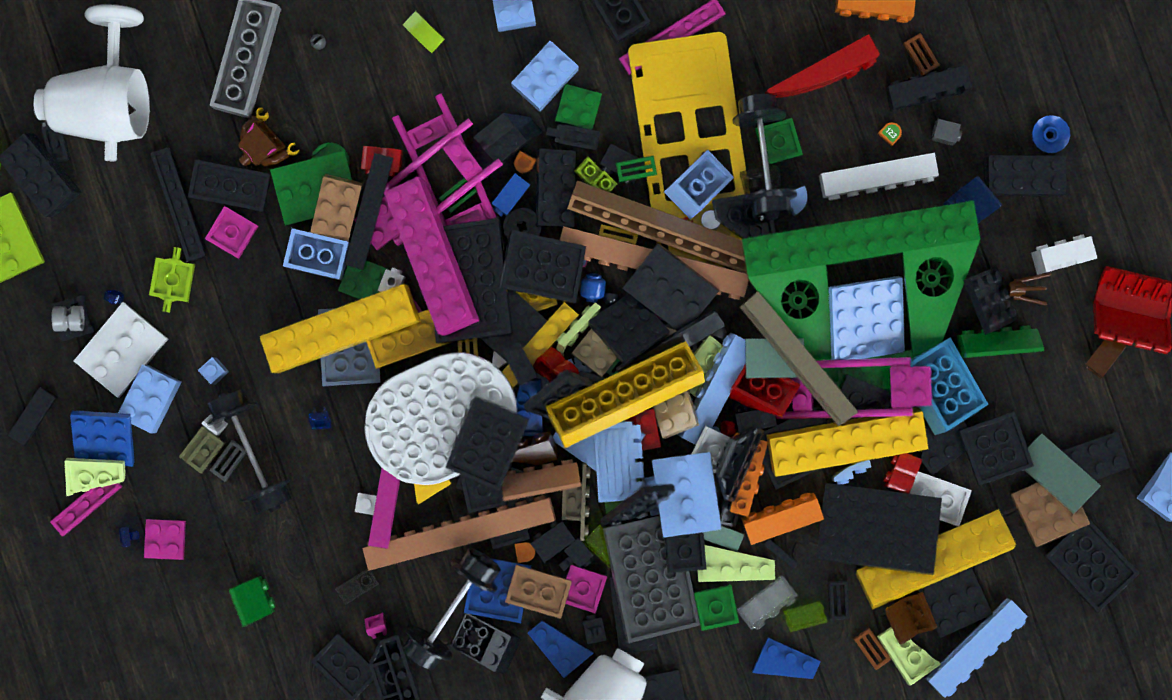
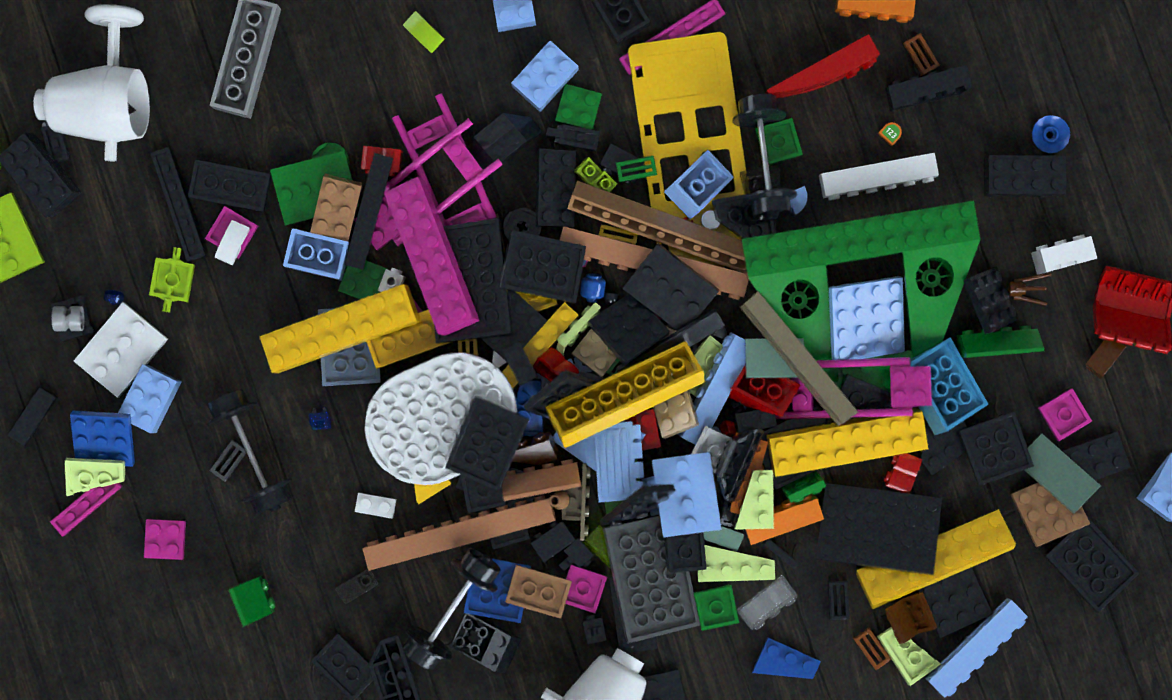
clear blue tile [119,527,139,547] -> none
olive plate [179,426,225,474] -> none
light blue brick [198,357,229,385] -> none
white slope [201,414,228,437] -> none
reddish brown torso [238,108,299,166] -> none
dark grey hinge [310,34,326,50] -> none
dark pink tile [365,613,387,639] -> none
dark pink tile [368,468,400,549] -> none
green tile [439,178,477,213] -> none
blue brick [491,173,530,216] -> none
orange tile [514,151,537,174] -> none
orange tile [515,542,536,563] -> none
blue wing [527,620,594,678] -> none
clear neon green hinge [783,601,828,632] -> none
light blue slope [831,460,871,485] -> none
white plate [909,472,972,527] -> none
dark grey brick [930,119,962,146] -> none
dark blue bracket [943,176,1002,224] -> none
none -> white slope [215,220,250,265]
none -> medium nougat cone [549,490,570,510]
none -> yellowish green wing [734,470,774,529]
none -> green plate [781,471,826,503]
none -> dark pink plate [1038,388,1092,441]

